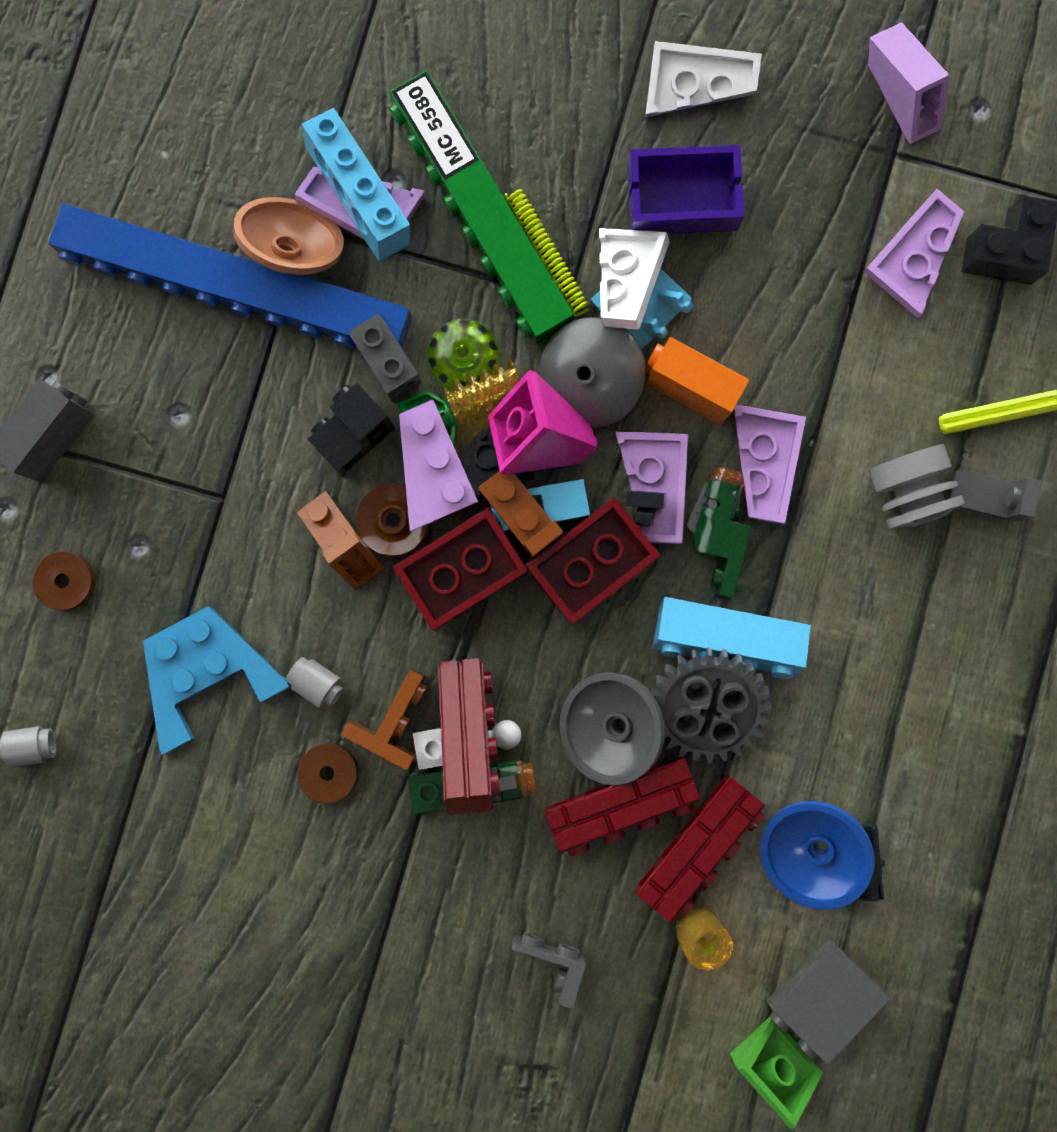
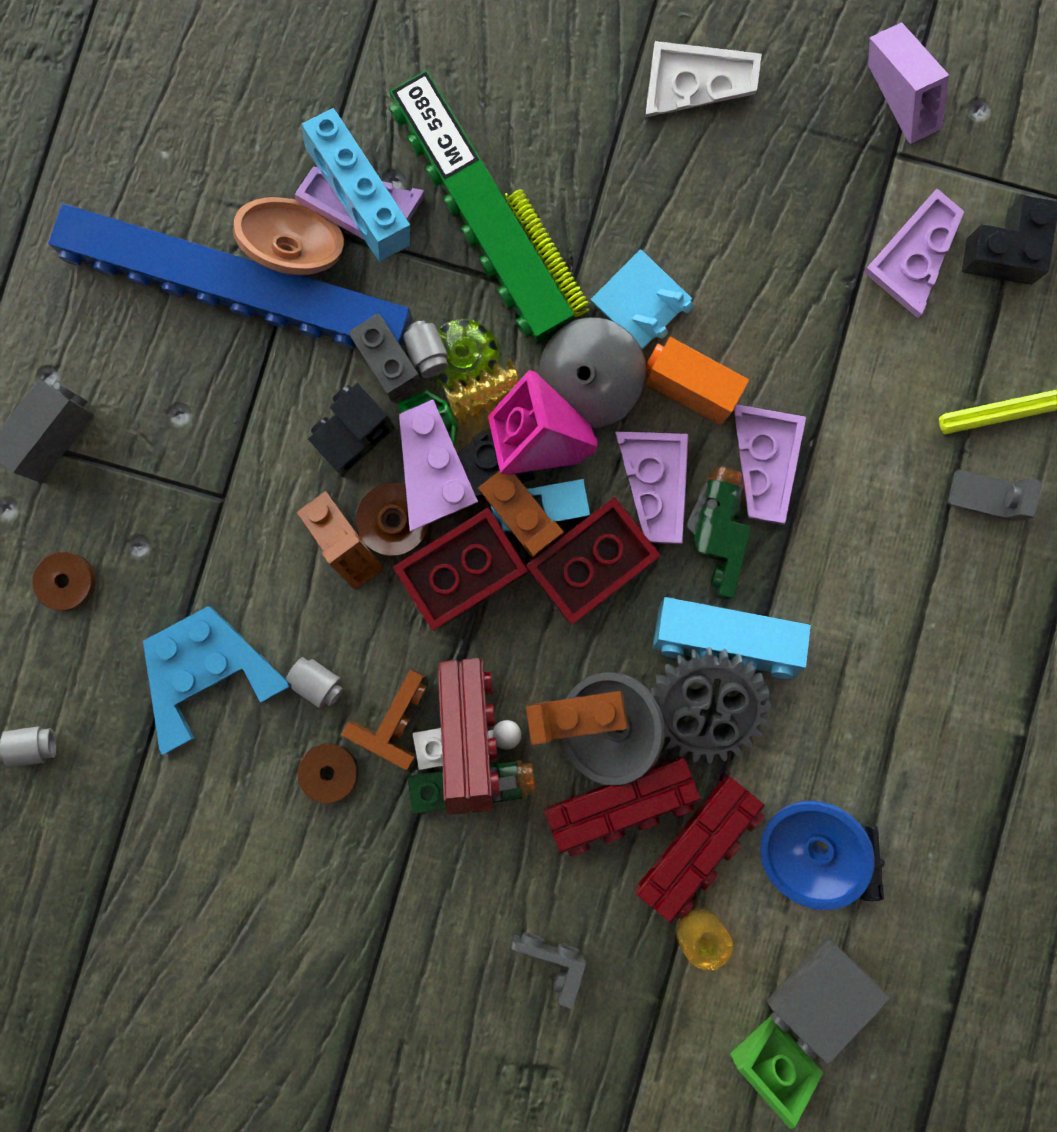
white wing [599,228,670,330] -> none
black tile [626,490,667,526] -> none
dark purple piece [627,145,744,234] -> none
light grey wheel [868,444,965,529] -> none
none -> light grey brick [402,321,448,378]
none -> dark orange bracket [526,690,629,745]

